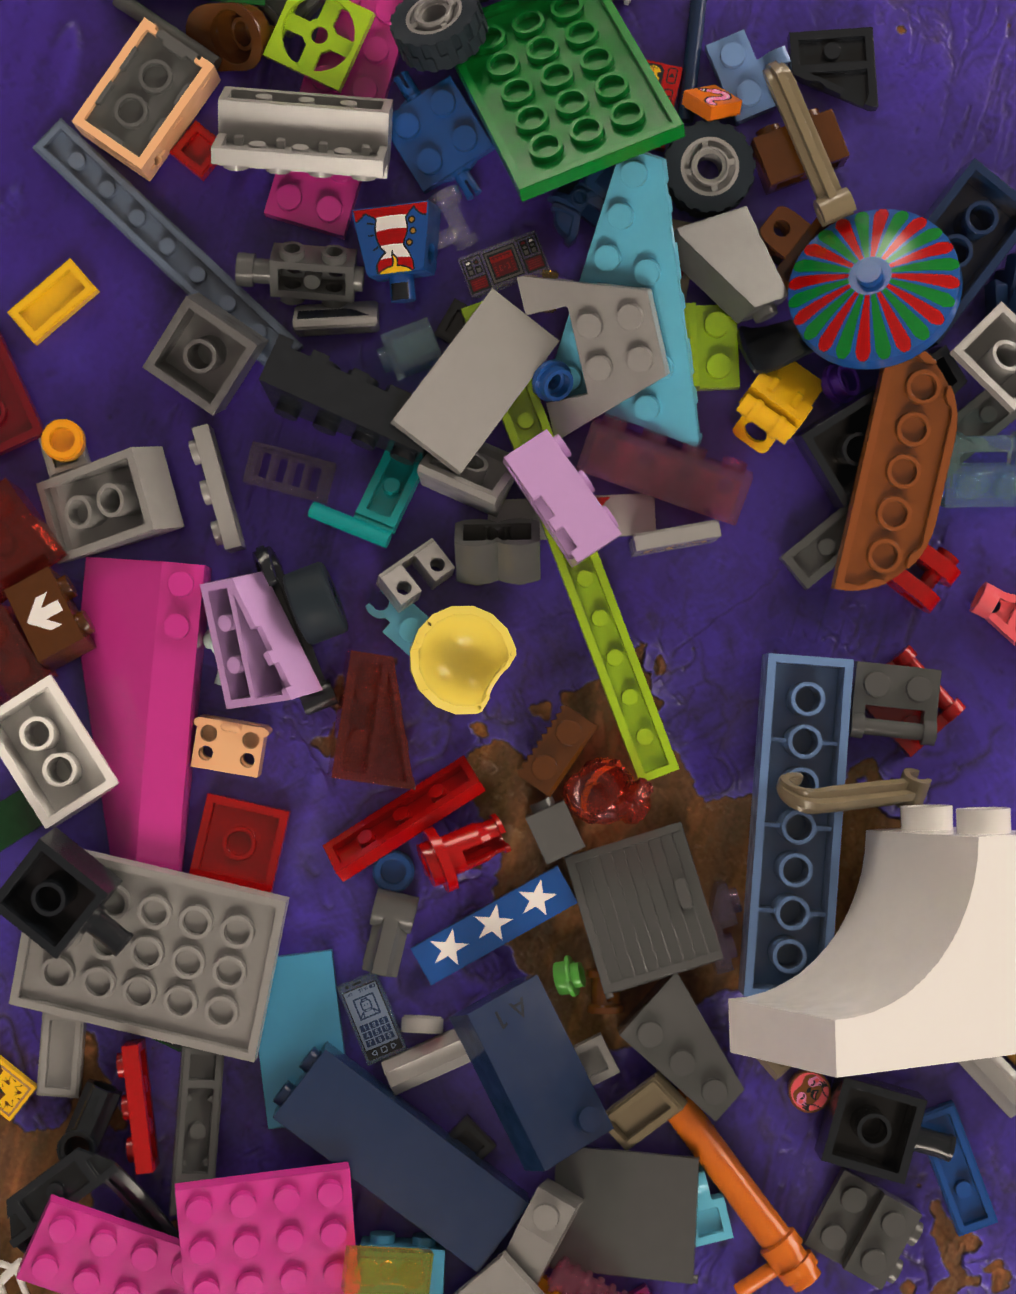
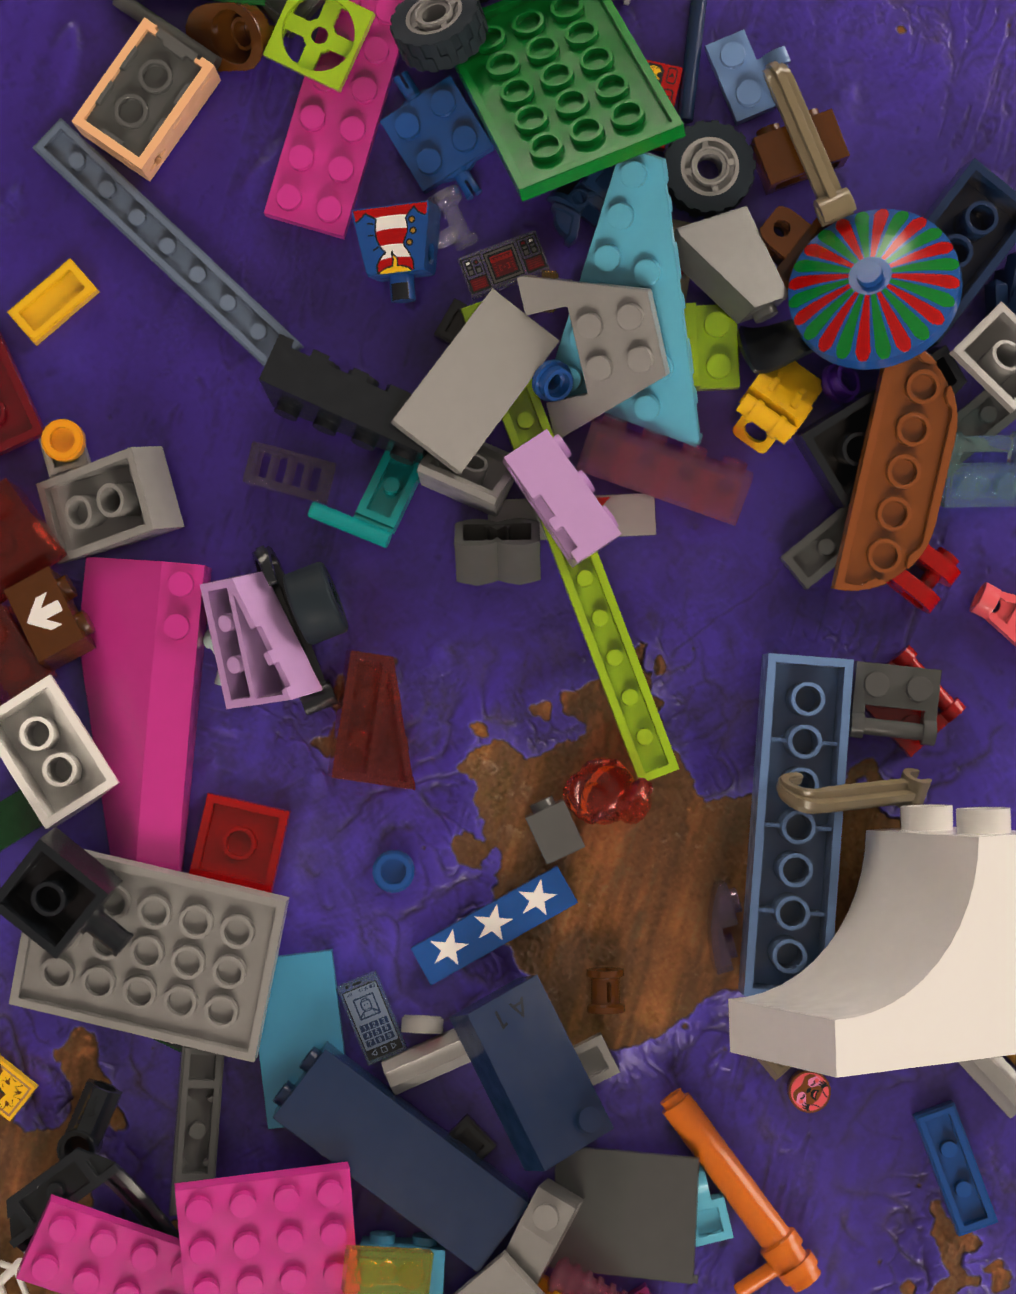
light grey tile [36,1012,87,1098] -> none
red plate [116,1038,160,1175] -> none
flat silver brick [142,293,269,415] -> none
red tile [170,120,217,182] -> none
light grey plate [188,424,247,553] -> none
light nougat piece [190,714,273,778] -> none
light grey brick [211,86,393,181] -> none
dark grey brick [235,241,365,309] -> none
light grey slope [292,301,380,337] -> none
red plate [322,755,486,882] -> none
dark grey piece [362,888,419,978] -> none
medium azure plate [365,590,429,656] -> none
flat silver piece [376,538,455,613] -> none
clear light blue brick [377,317,442,381] -> none
light yellow cylinder [410,606,517,715] -> none
red piece [416,813,511,893] -> none
reddish brown brick [517,705,598,797] -> none
bright green plate [553,955,586,997] -> none
dark grey piece [565,822,724,999] -> none
dark tan tile [605,1070,688,1150] -> none
dark grey wedge [617,974,744,1121] -> none
light grey tile [629,519,722,557] -> none
orange tile [682,84,743,122] -> none
black wing [787,27,878,112] -> none
dark grey plate [803,1167,924,1290] -> none
black brick [814,1075,956,1184] -> none

